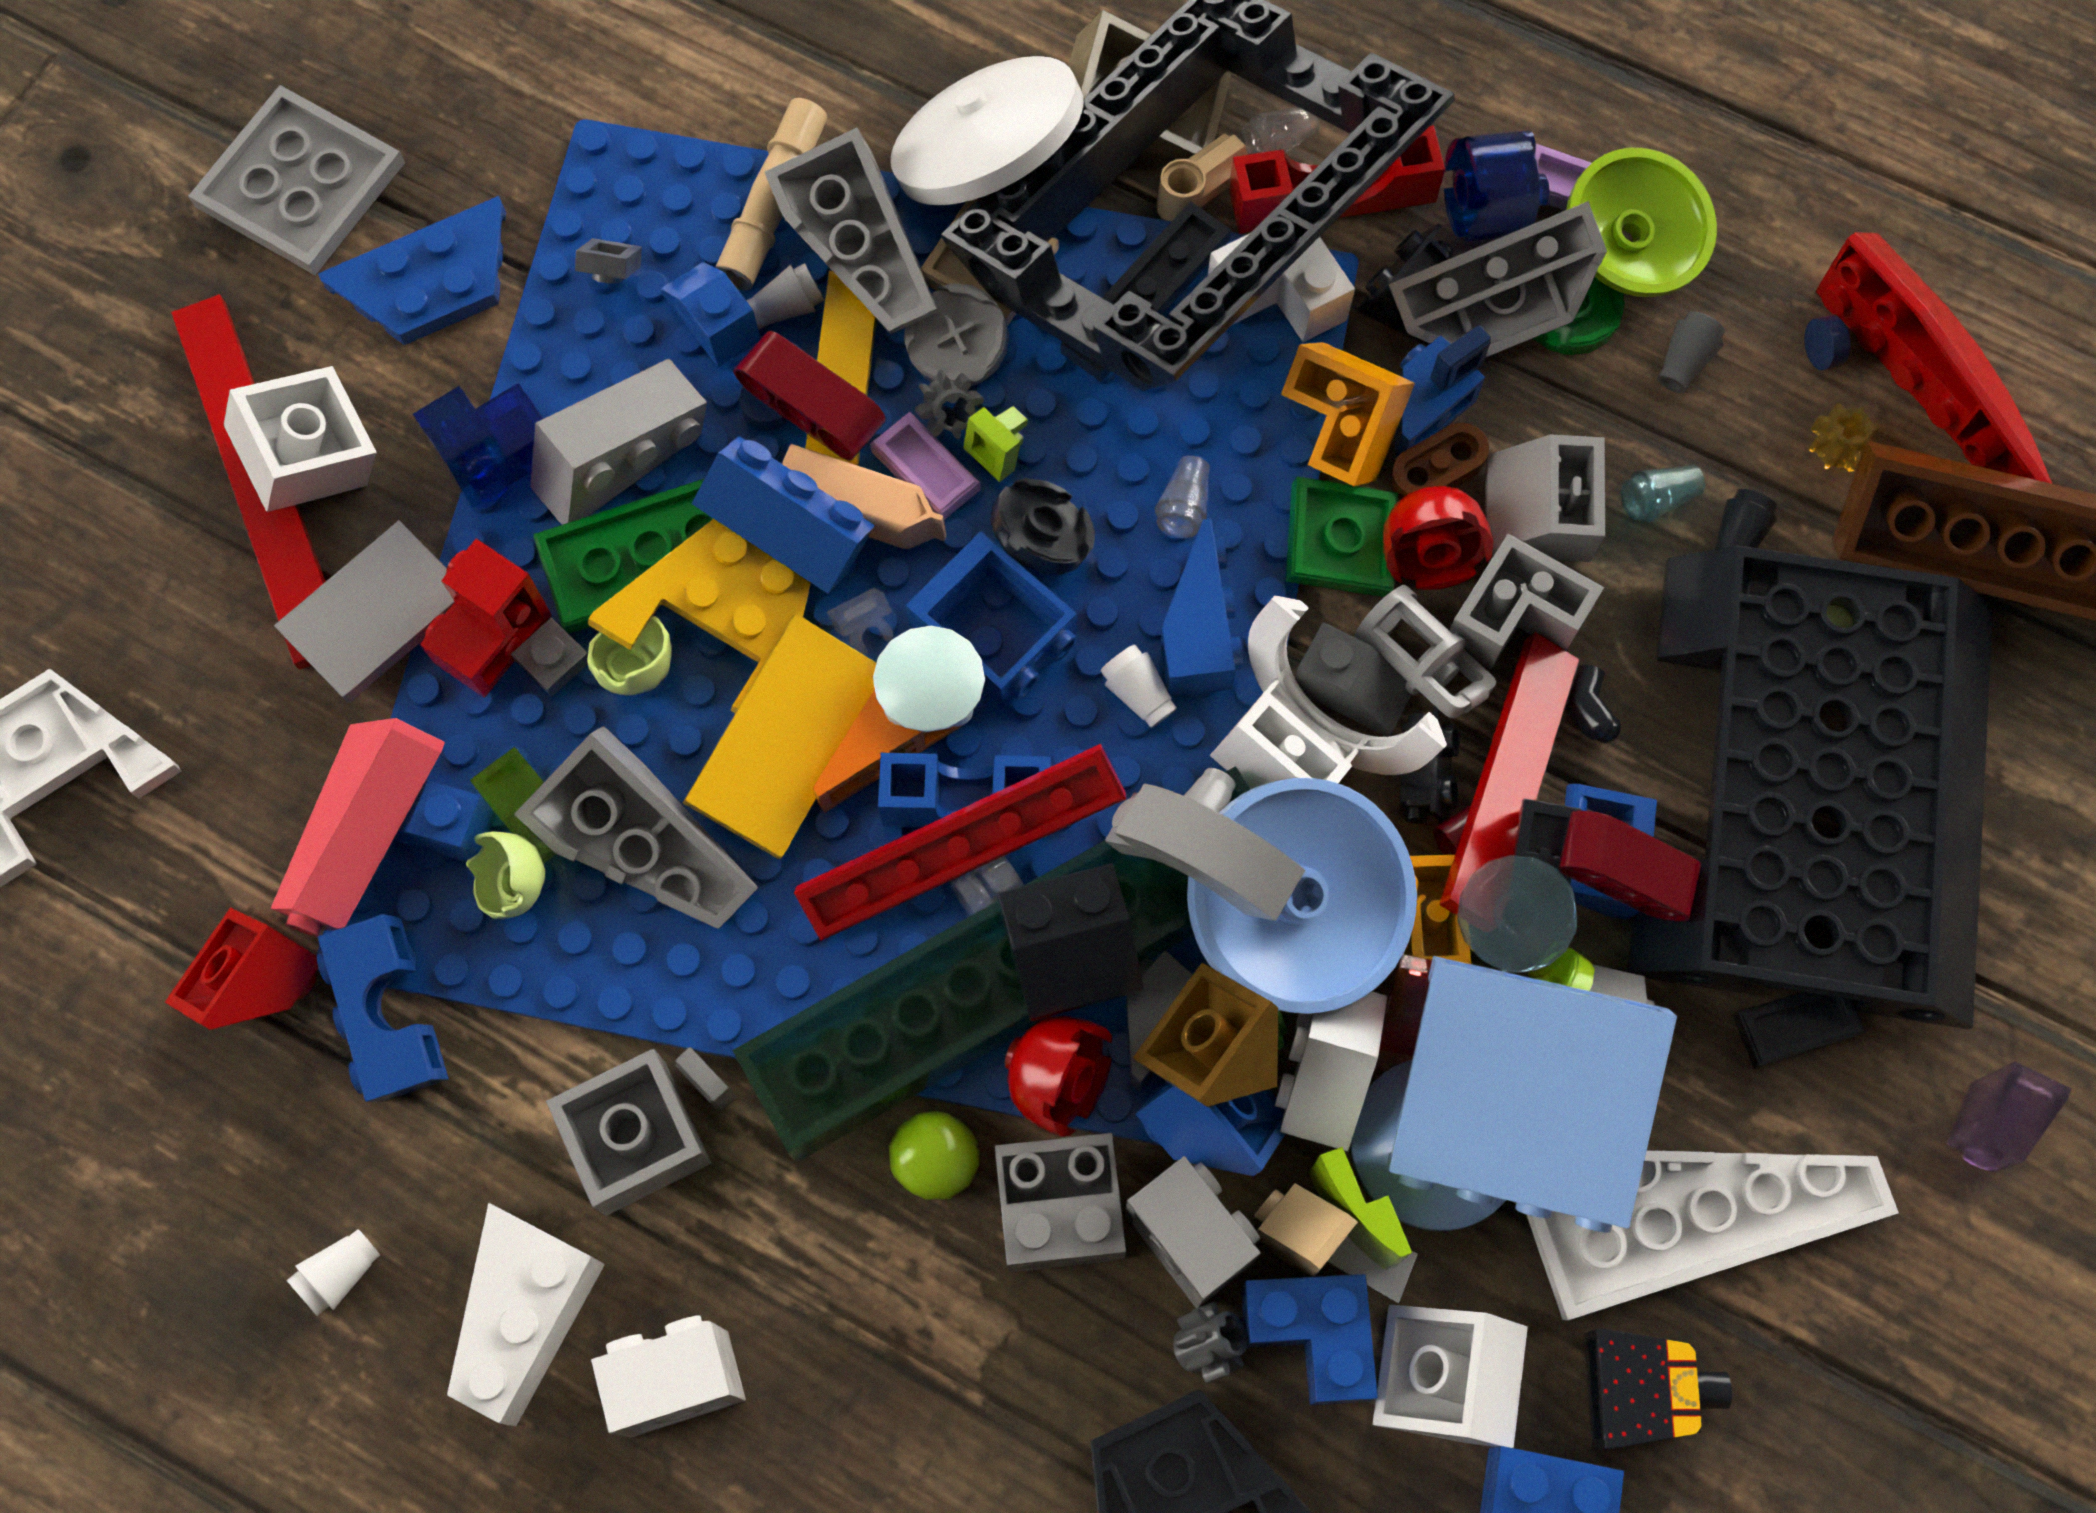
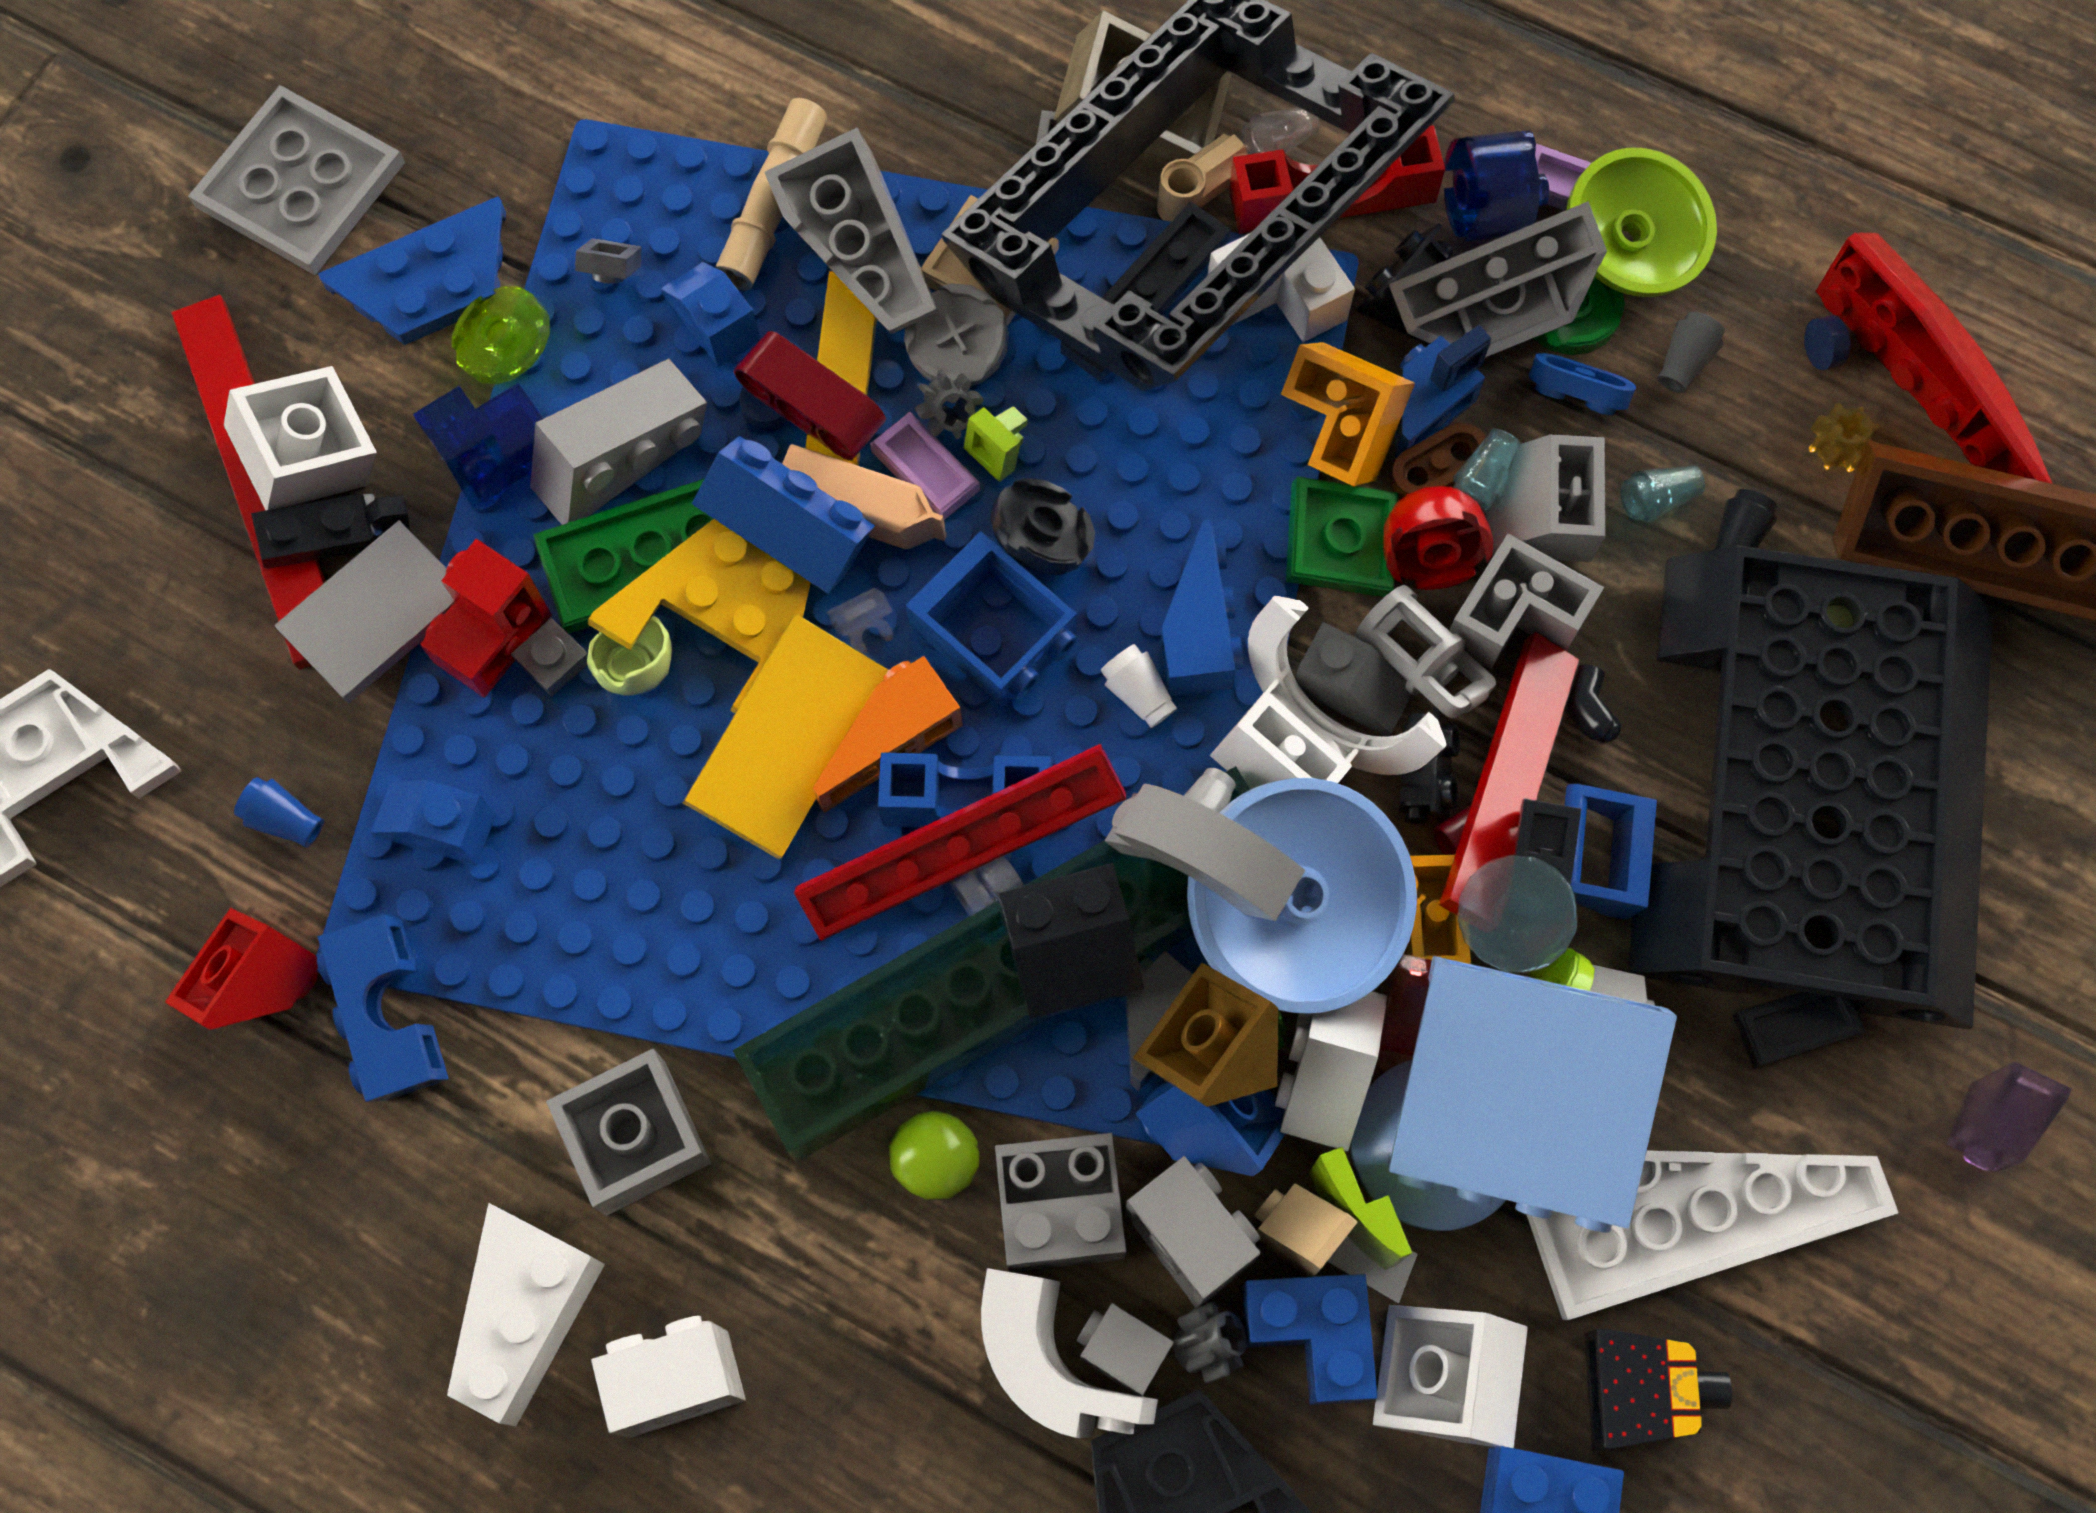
coral slope [270,718,445,937] -> none
white cone [287,1229,381,1316] -> none
yellowish green hair [466,831,545,920] -> none
clear neon green tile [470,747,556,864] -> none
light grey wedge [514,726,758,929] -> none
light grey tile [675,1047,737,1111] -> none
light grey cone [746,263,824,330] -> none
light aqua dish [873,626,985,732] -> none
white dish [891,56,1084,205] -> none
red cylinder [1005,1016,1113,1137] -> none
clear cone [1155,456,1210,538] -> none
dark red beam [1558,810,1701,922] -> none
none -> blue cone [234,777,324,848]
none -> black hinge [251,494,409,569]
none -> clear neon green tile [452,286,550,384]
none -> white arch [981,1268,1158,1438]
none -> light grey brick [1077,1303,1174,1396]
none -> clear light blue cone [1453,428,1520,512]
none -> blue plate [1528,353,1636,415]

